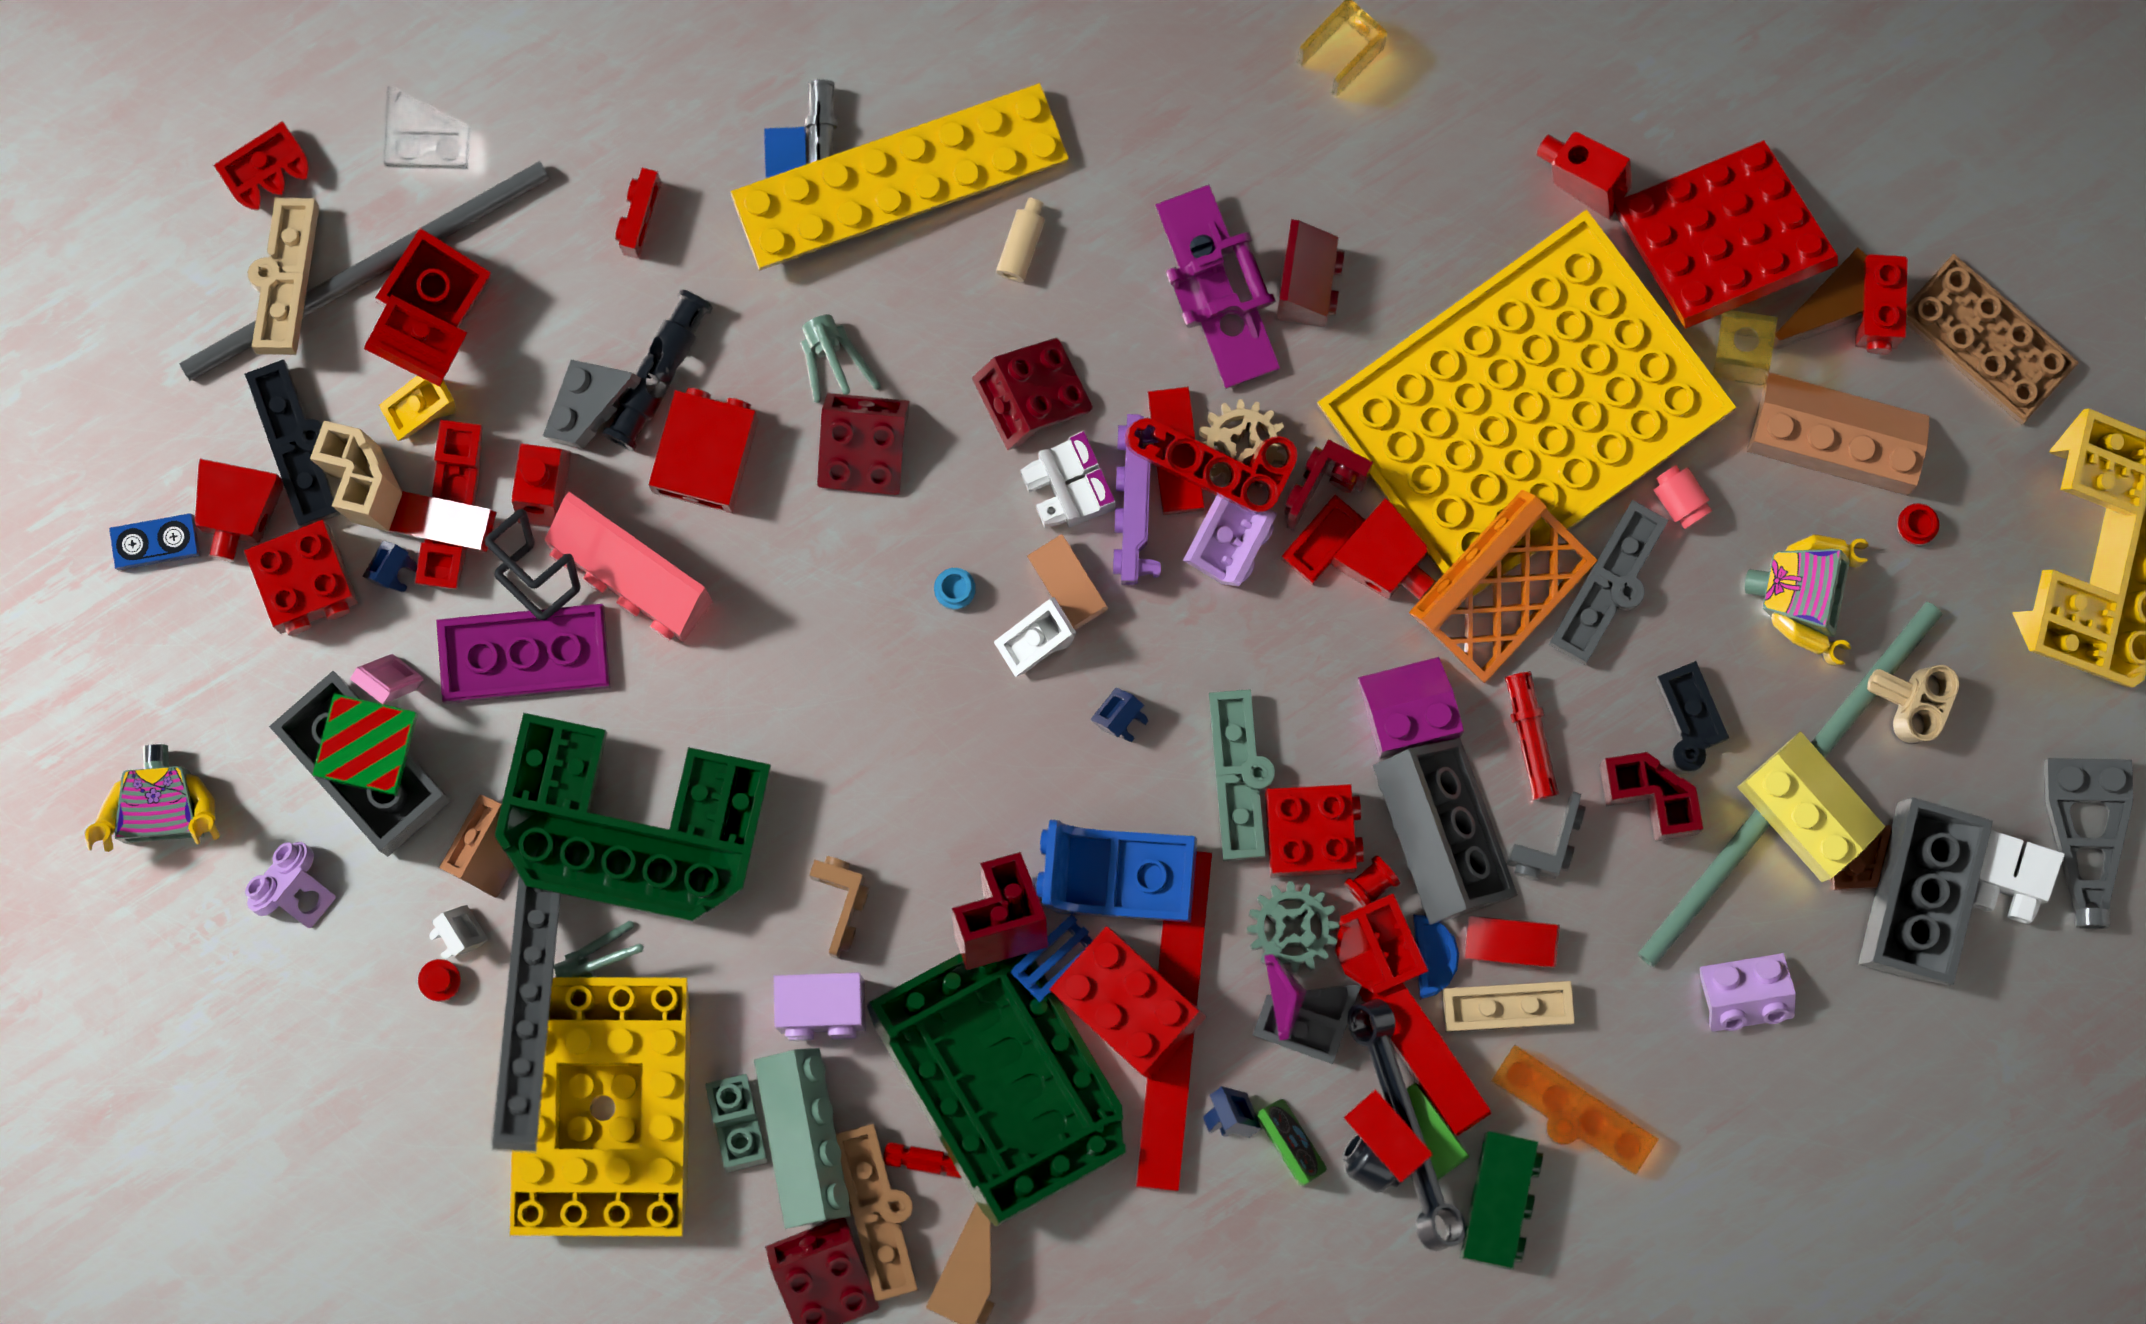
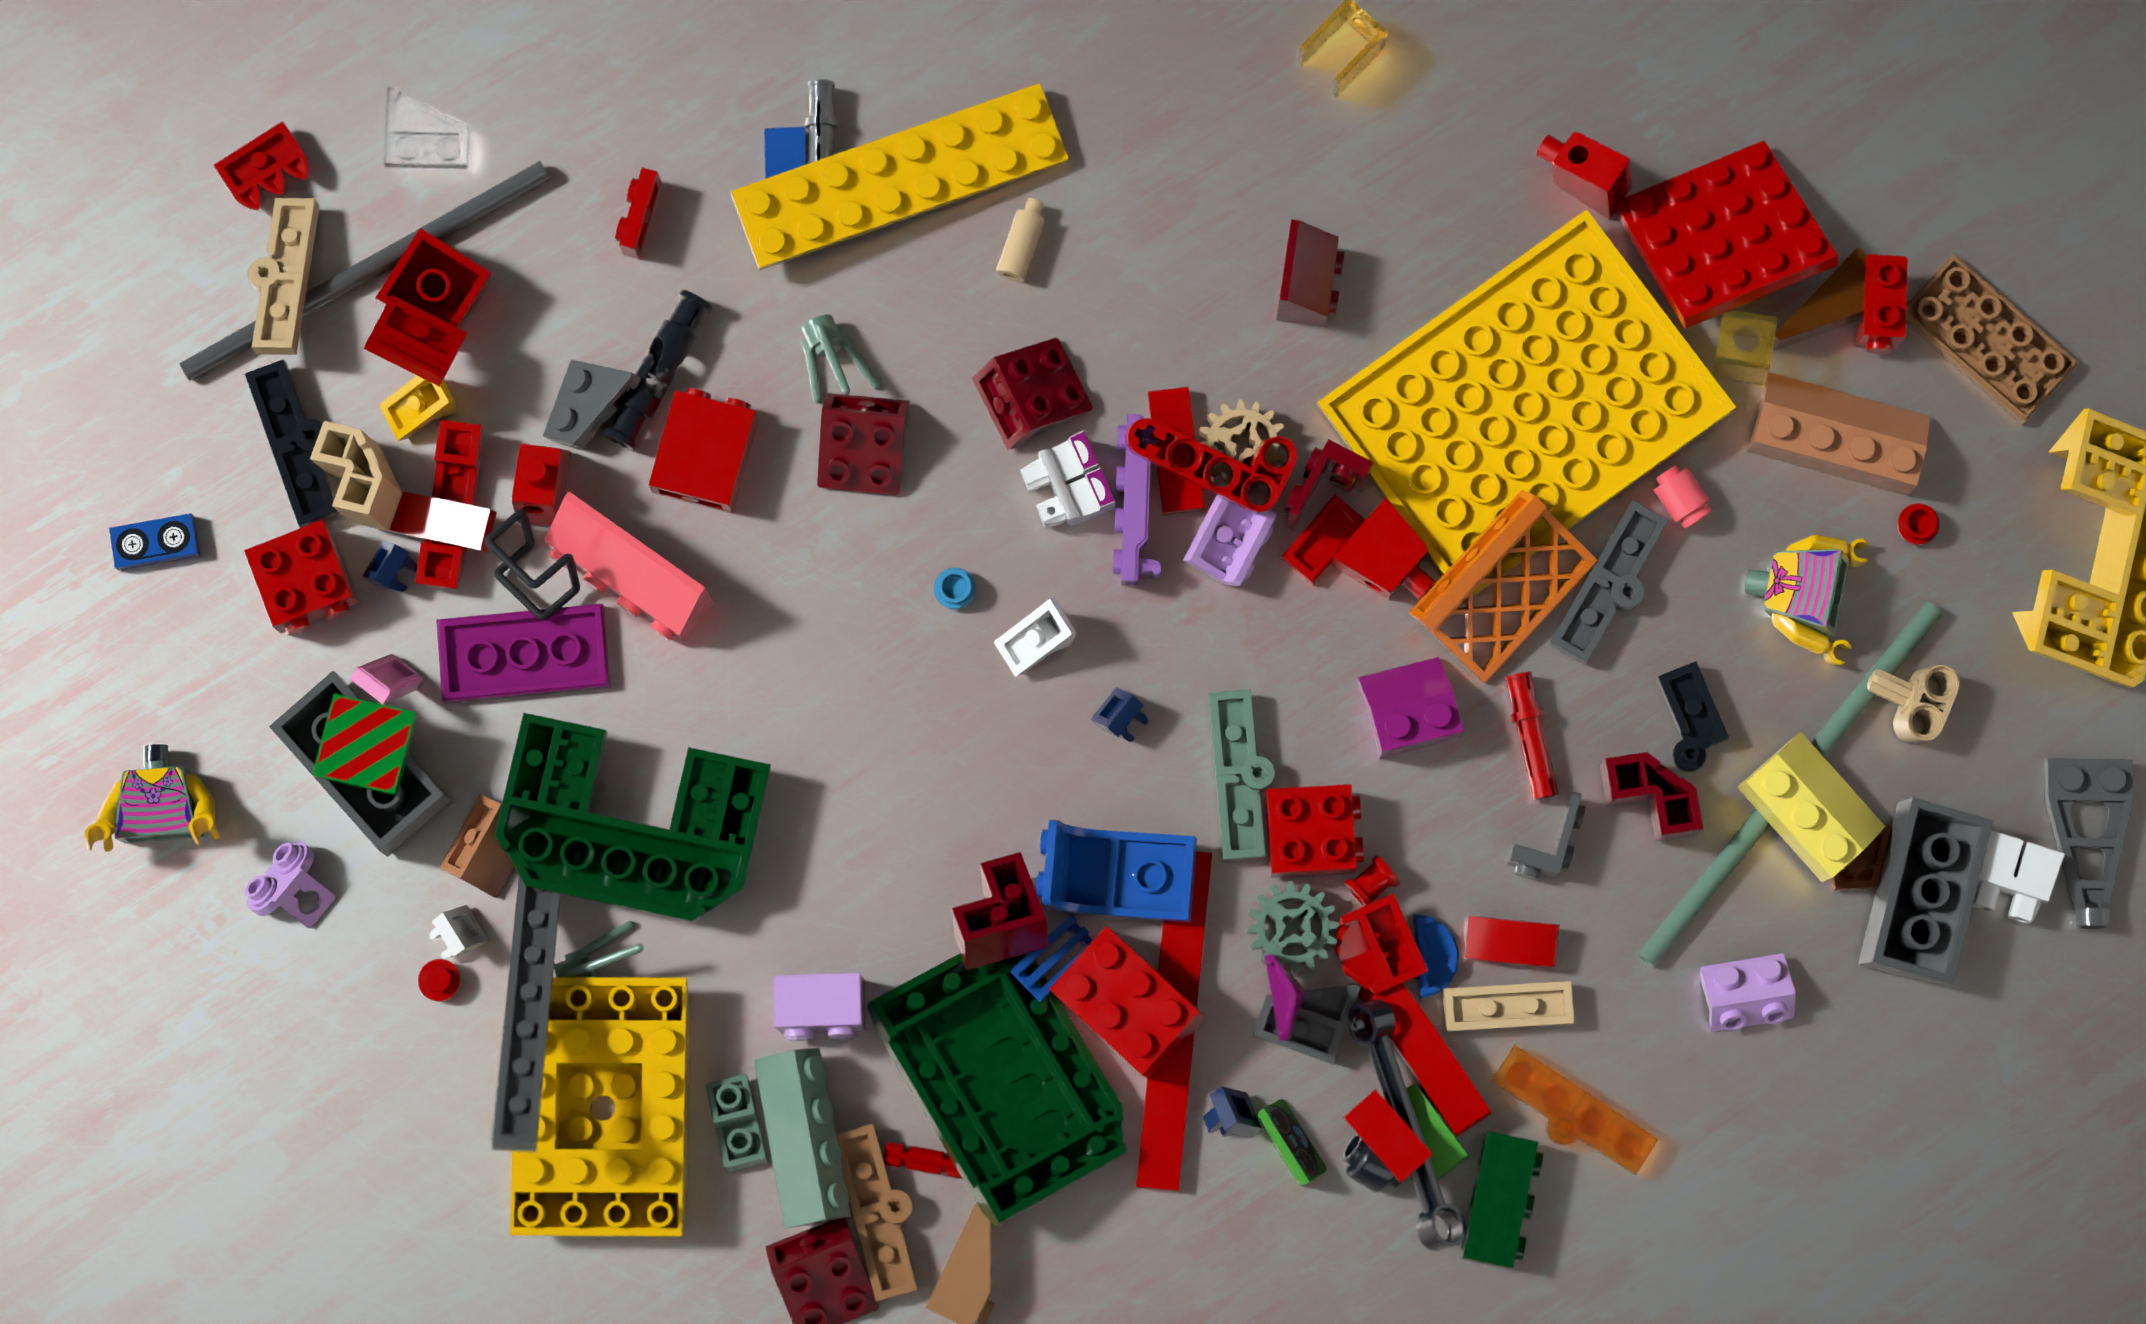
red torso [195,459,284,562] -> none
medium nougat bracket [809,856,869,959] -> none
nougat slope [1027,534,1109,630] -> none
magenta piece [1155,185,1280,389] -> none
dark grey slope [1372,738,1518,924] -> none

